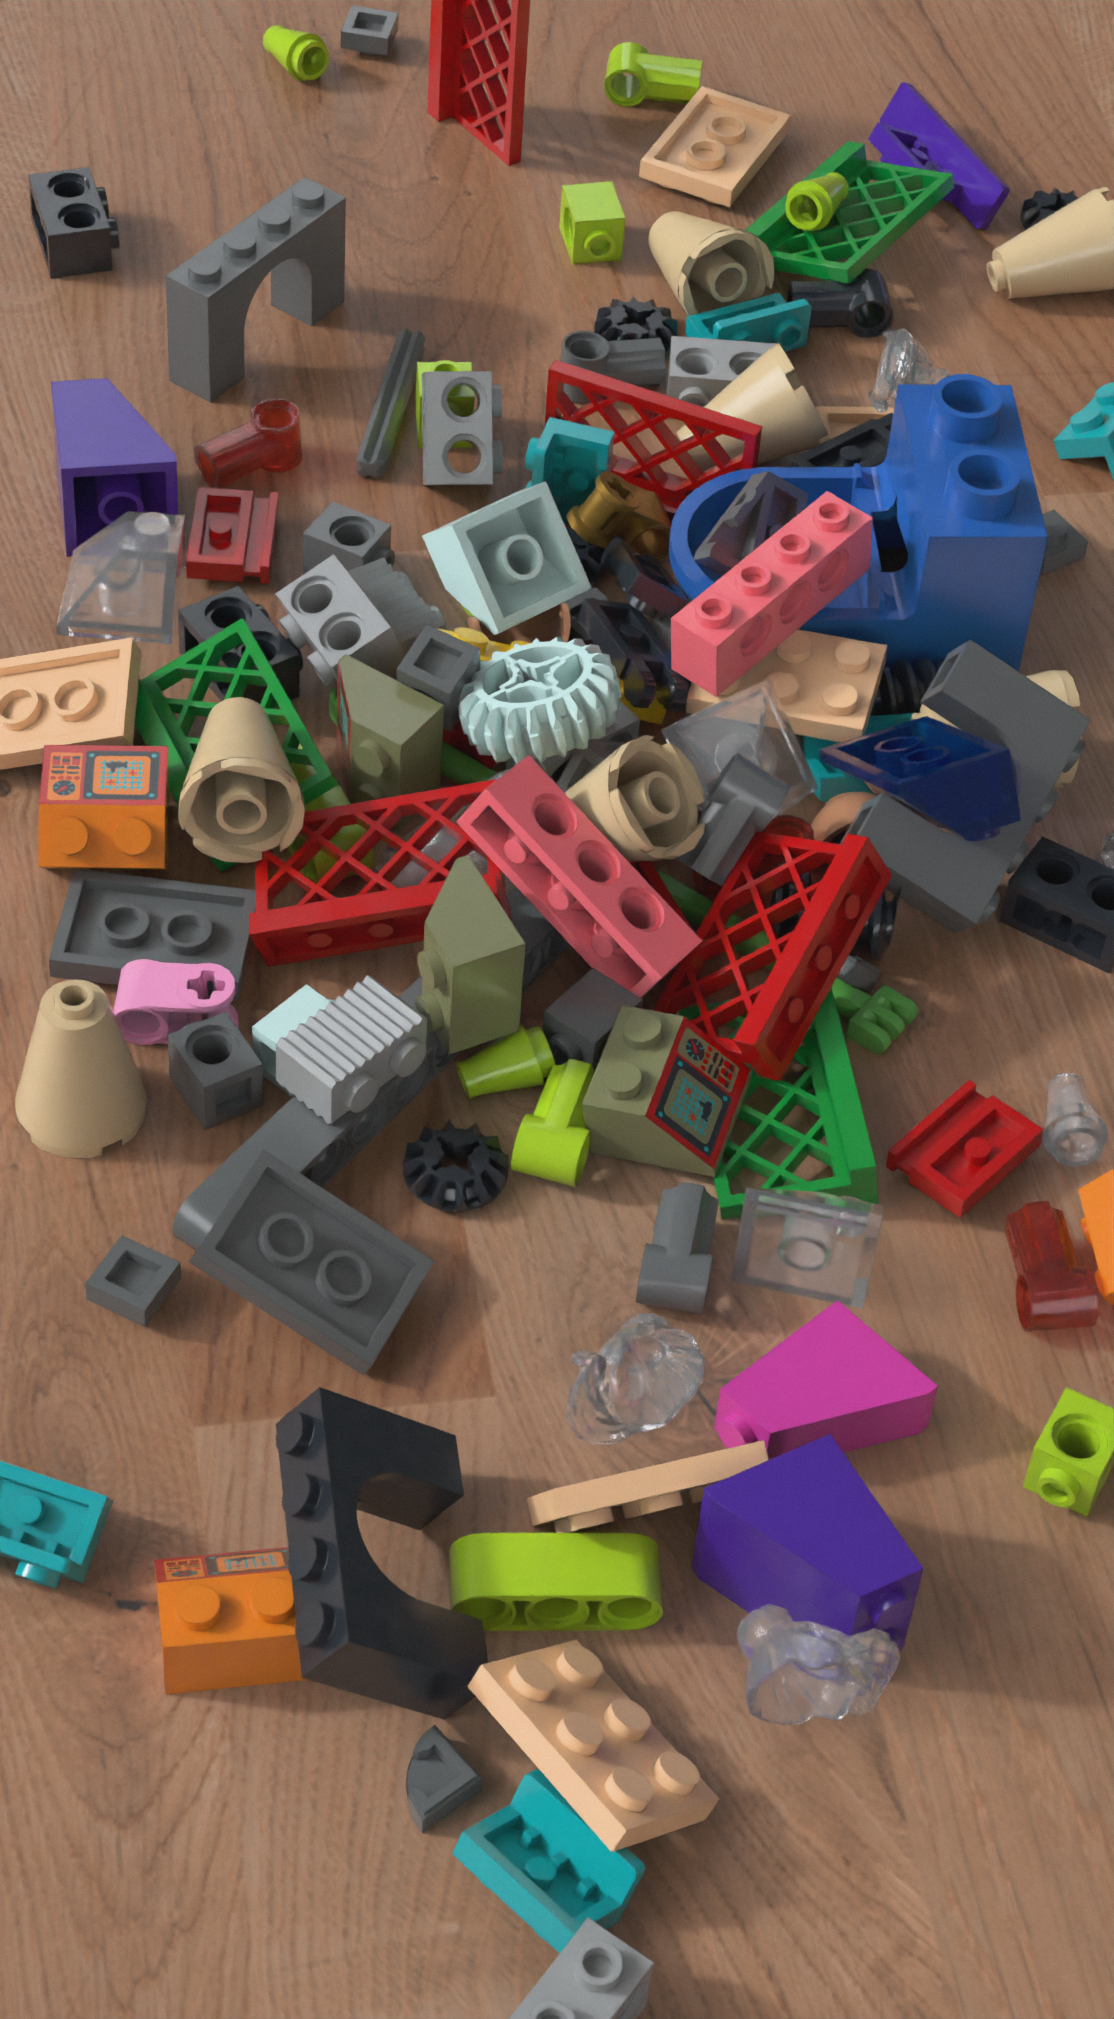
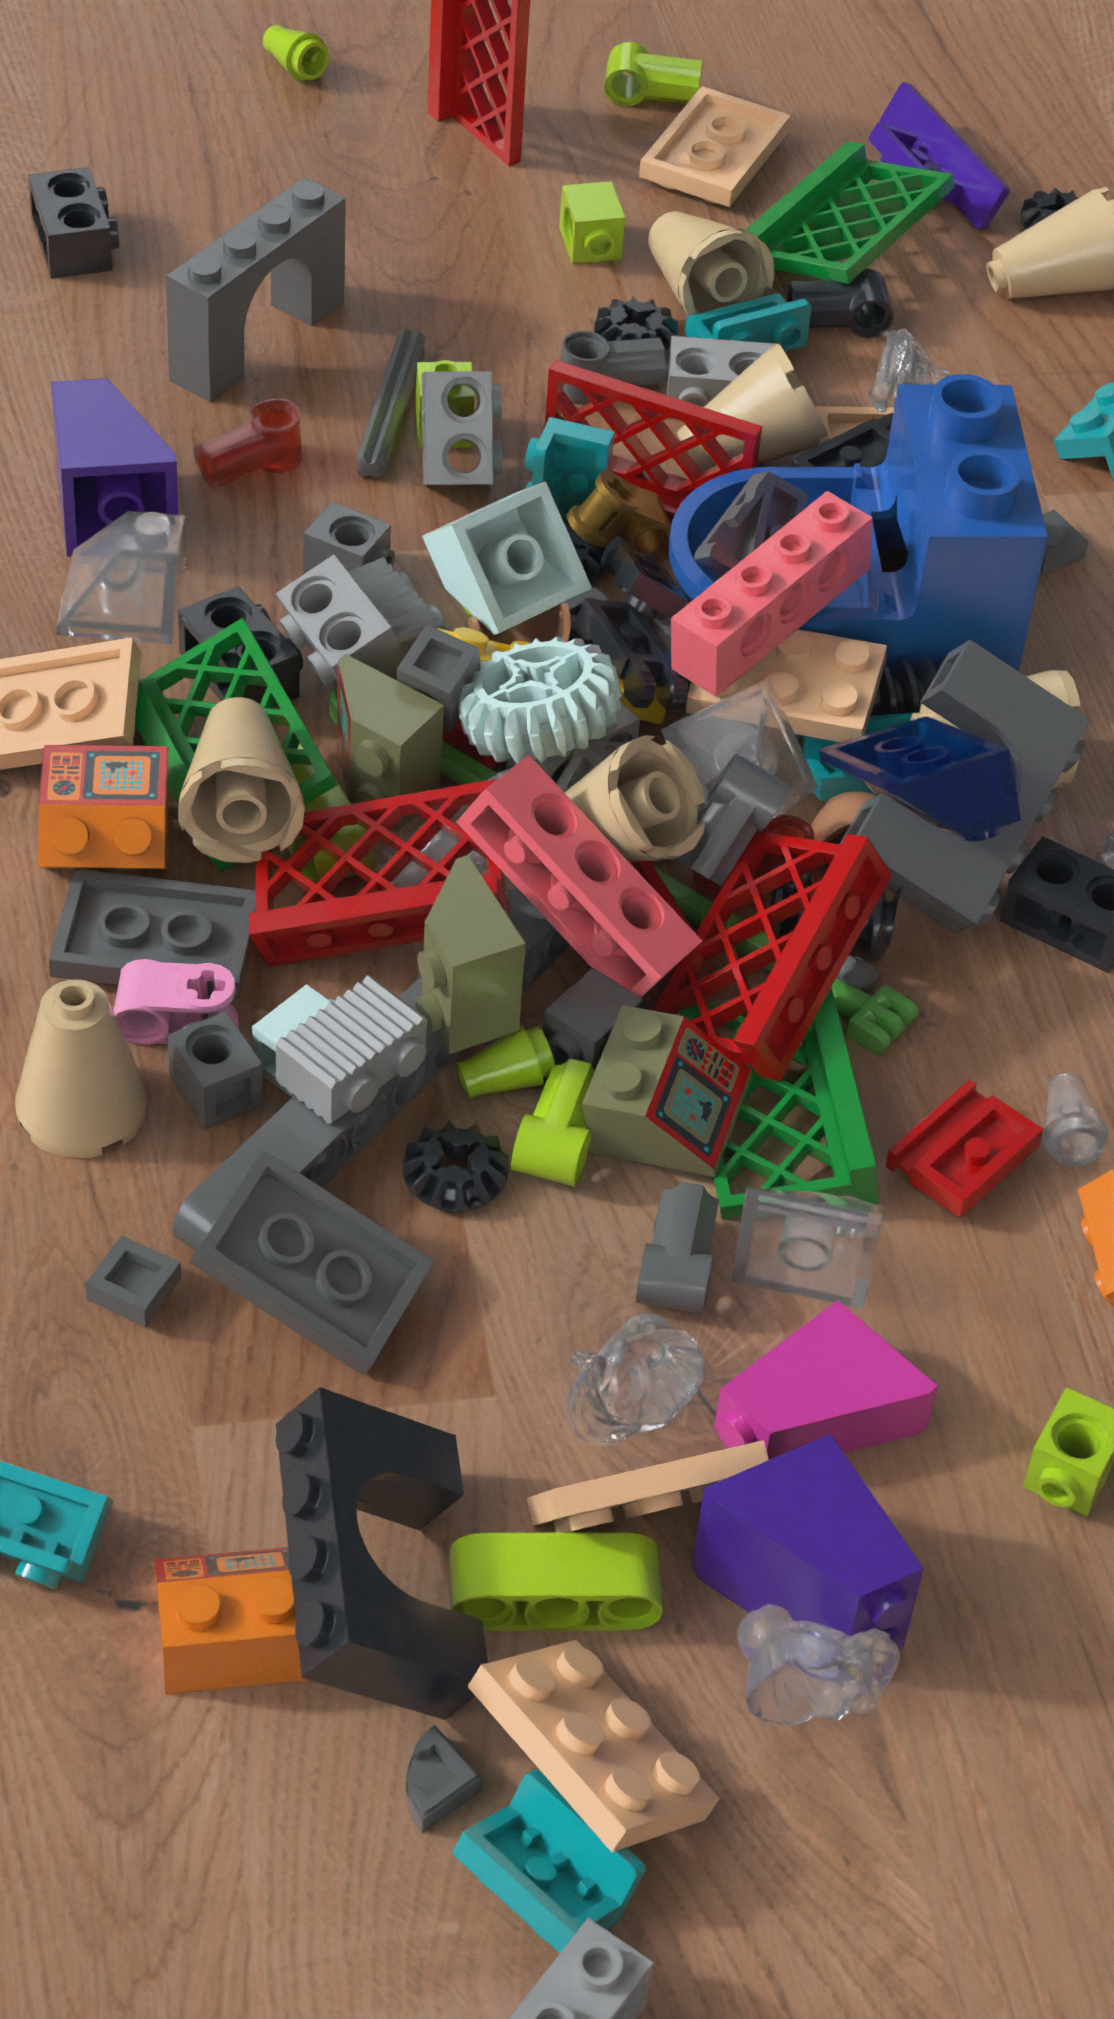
plate [186,487,279,584] -> none
dark grey plate [341,5,399,56] -> none
lime cone [785,172,849,231] -> none
clear red piece [1004,1201,1098,1332] -> none

